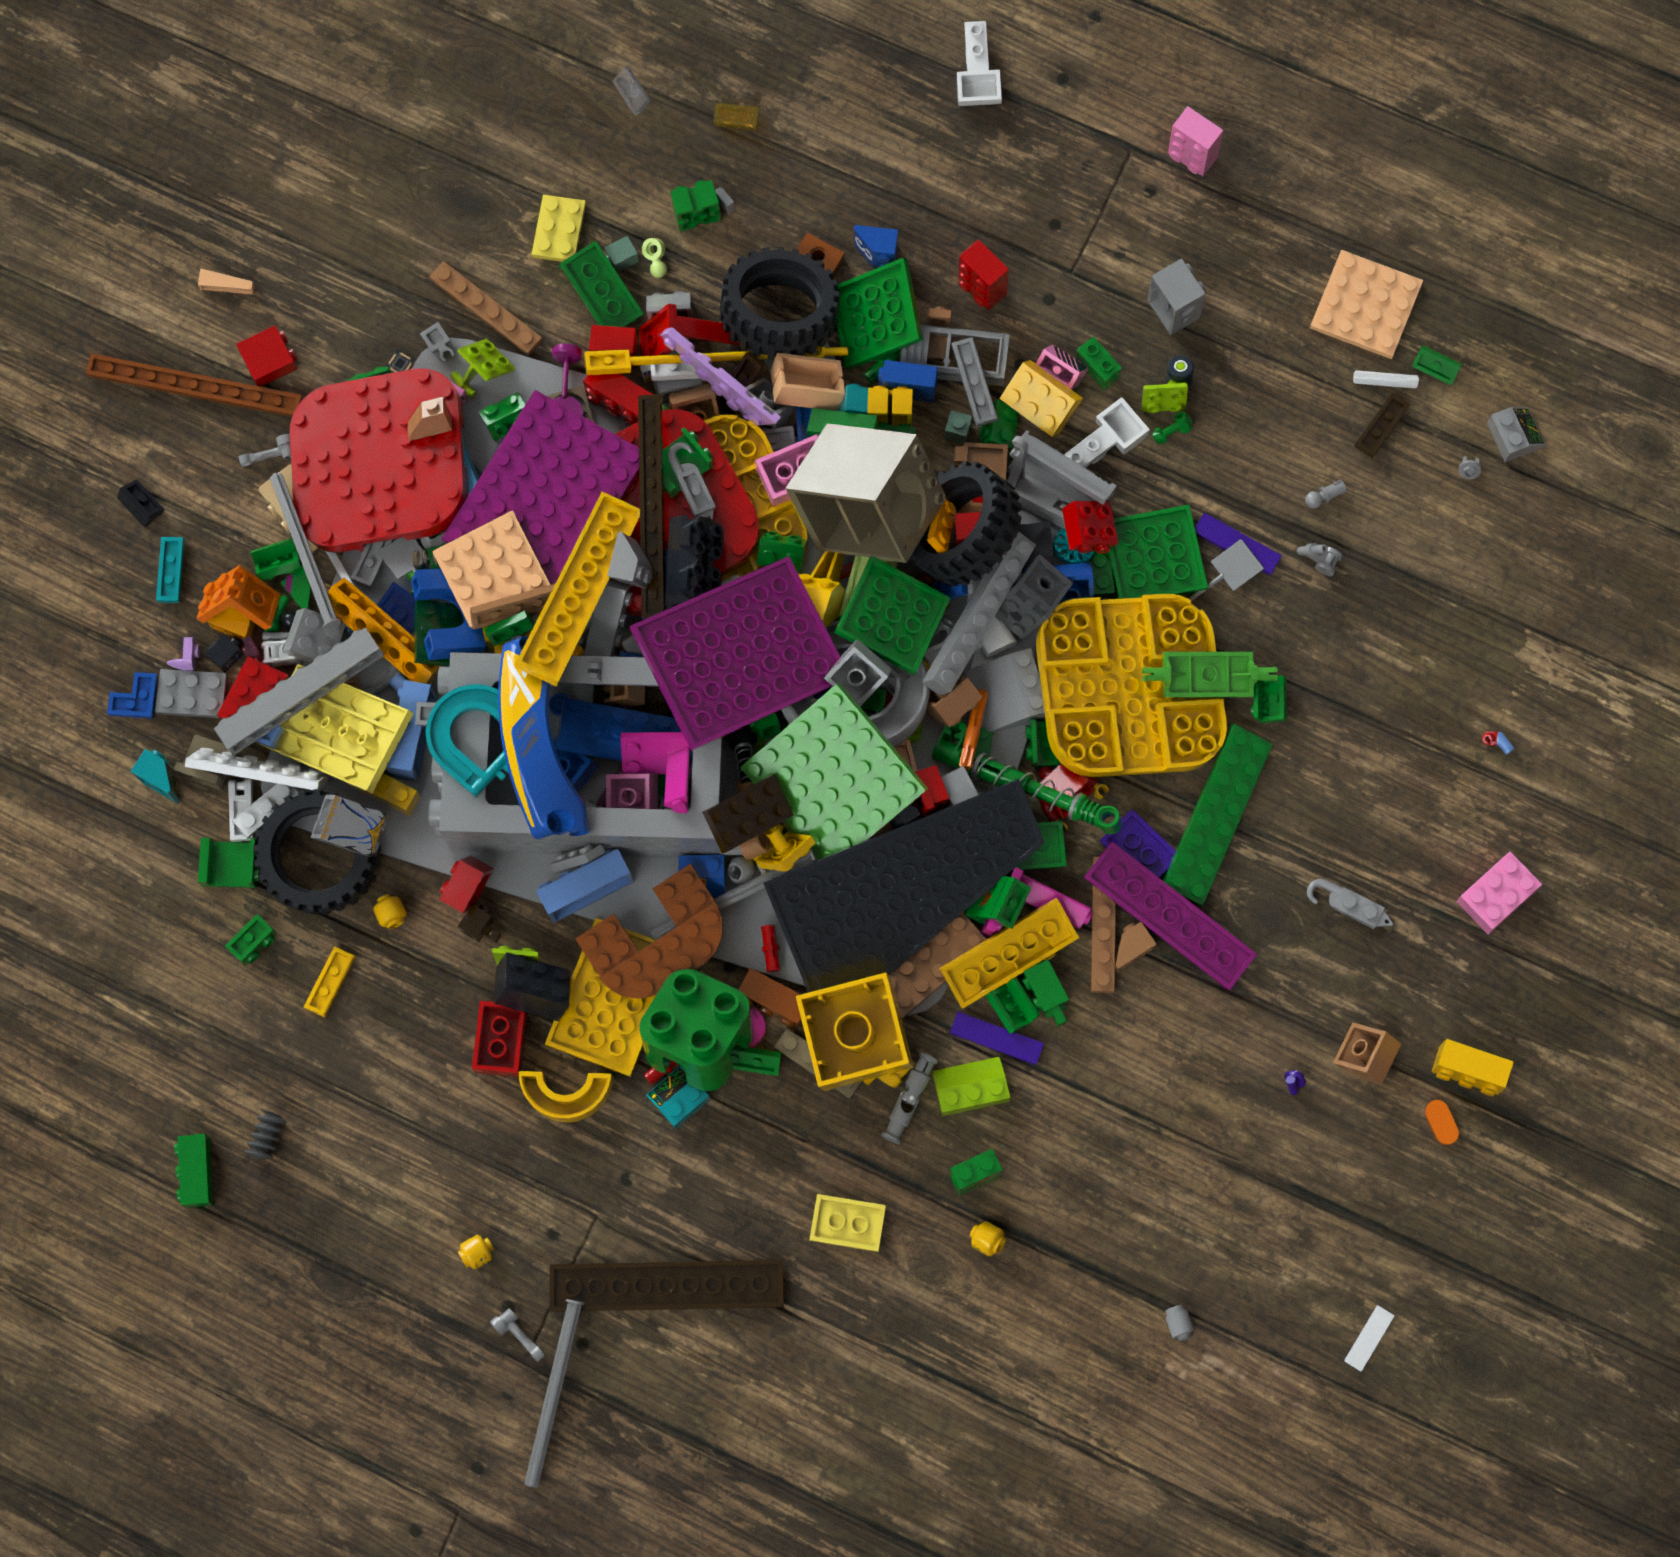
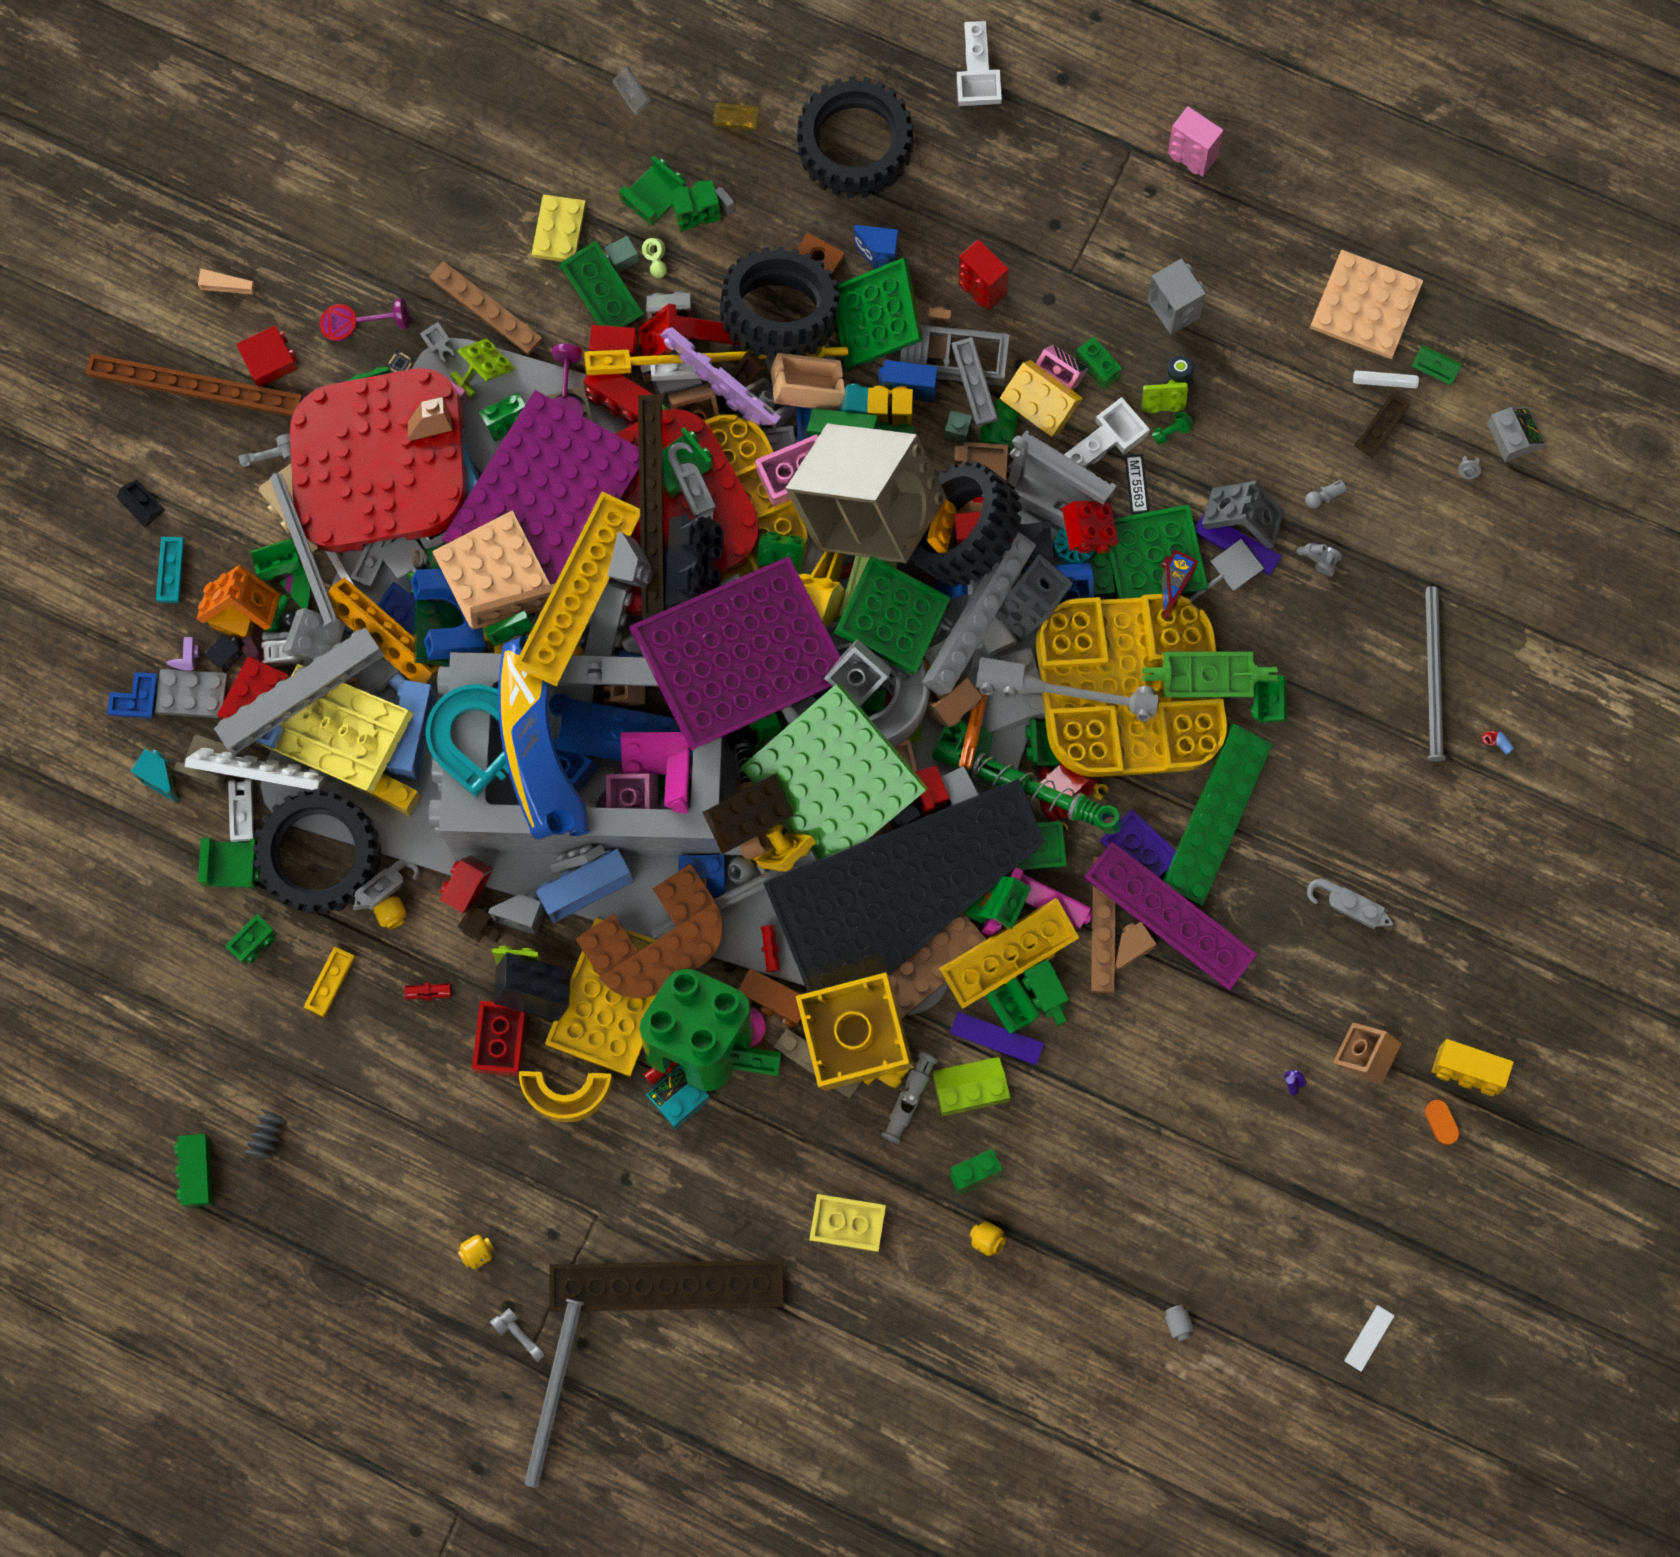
white plate [233,784,298,839] -> none
light grey slope [311,795,387,857] -> none
light grey plate [415,702,436,726] -> none
green pin [862,351,901,384] -> none
bright pink brick [1456,852,1542,935] -> none
none -> magenta piece [319,298,410,341]
none -> light grey plate [353,860,420,910]
none -> red pin [404,982,452,1001]
none -> light grey slope [488,893,546,936]
none -> green panel [619,156,686,227]
none -> black tyre [797,76,913,198]
none -> light grey bar [975,657,1158,721]
none -> sticker [1124,454,1150,514]
none -> slope [1161,550,1199,618]
none -> dark grey bracket [1202,481,1284,548]
none -> light grey axle [1426,586,1446,762]

